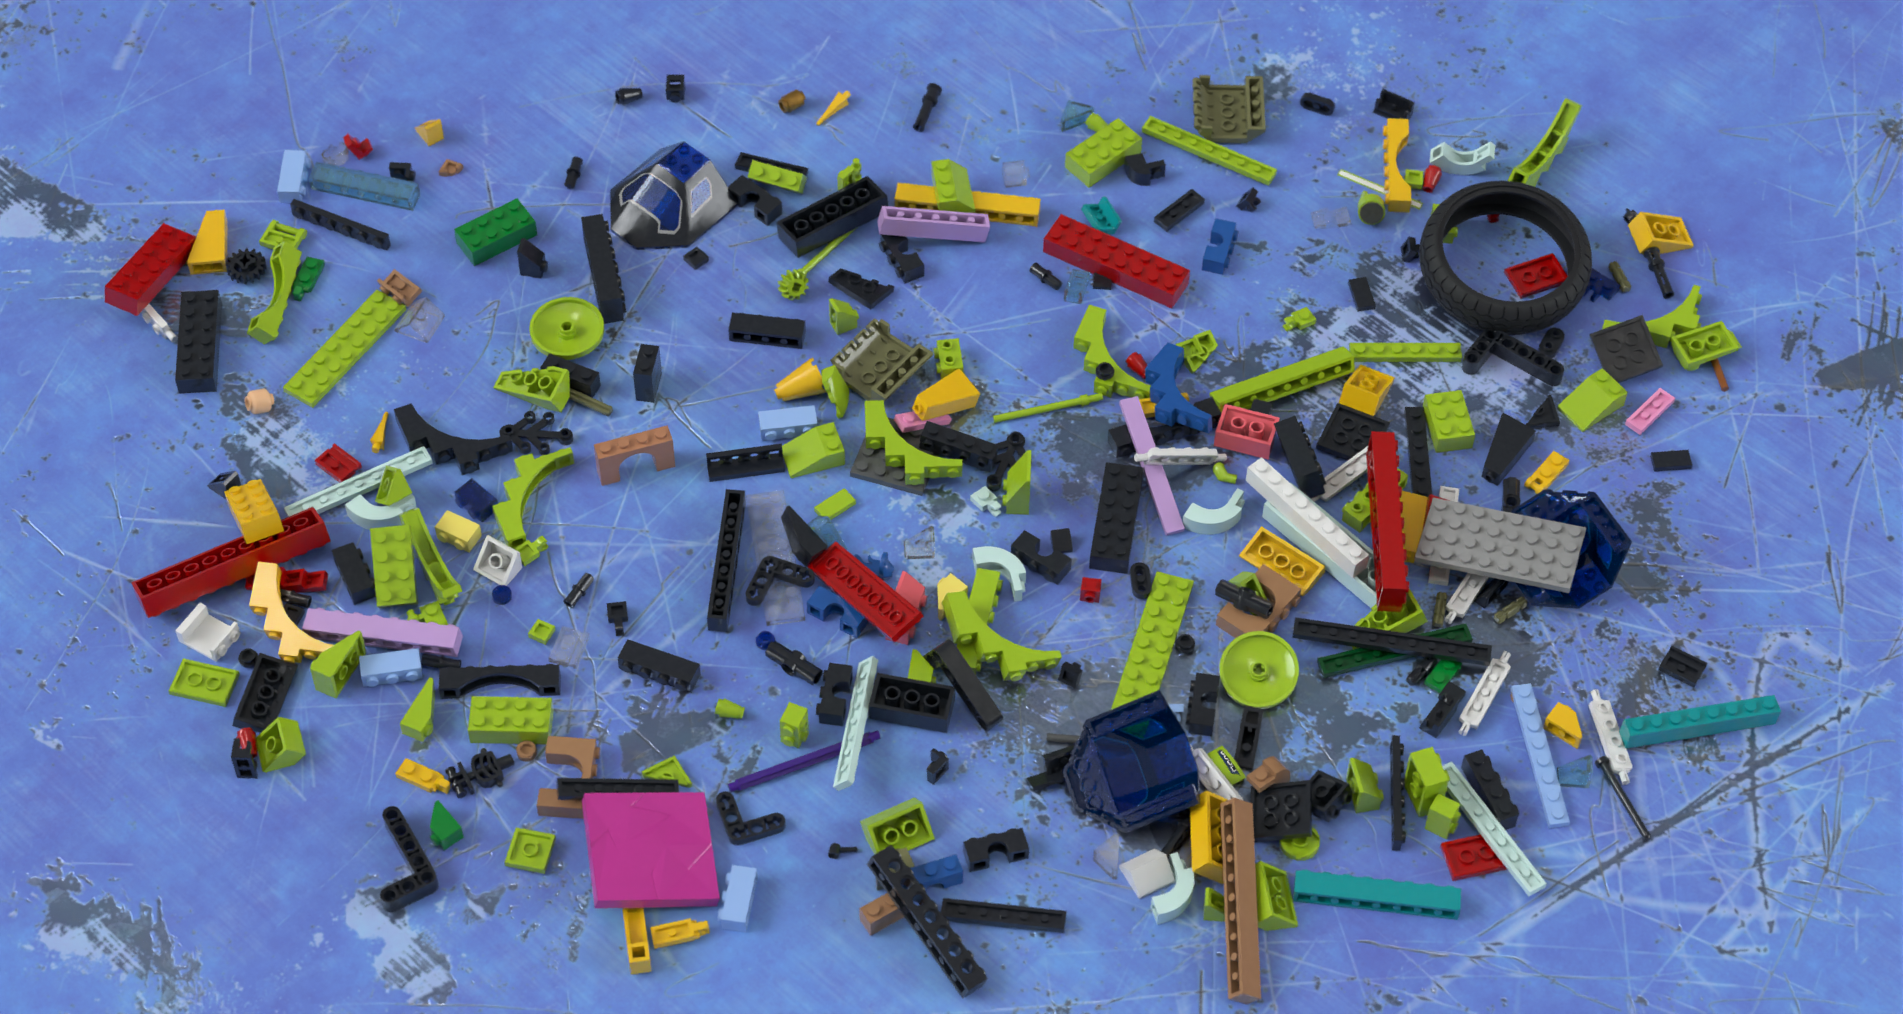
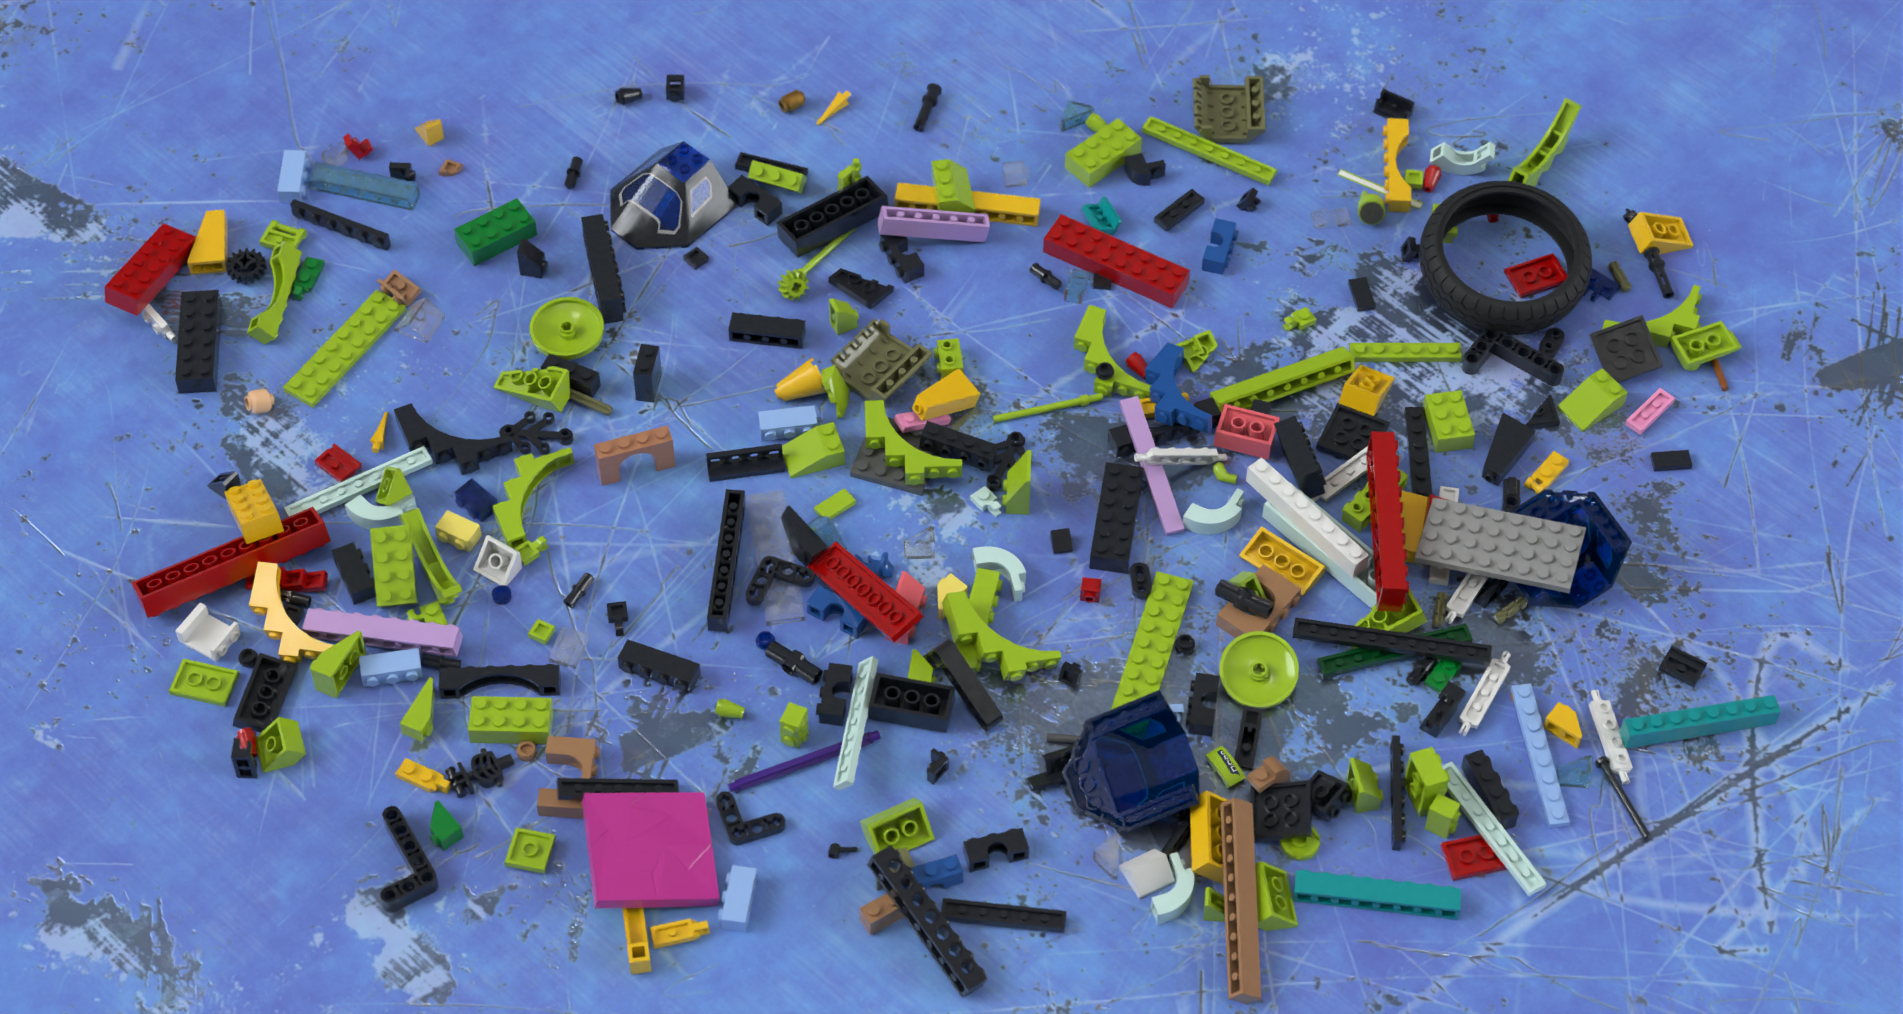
lime tile [642,755,692,788] -> none
black arch [1011,530,1072,585] -> none
white plate [1182,742,1244,801] -> none
black plate [1300,93,1335,116] -> none

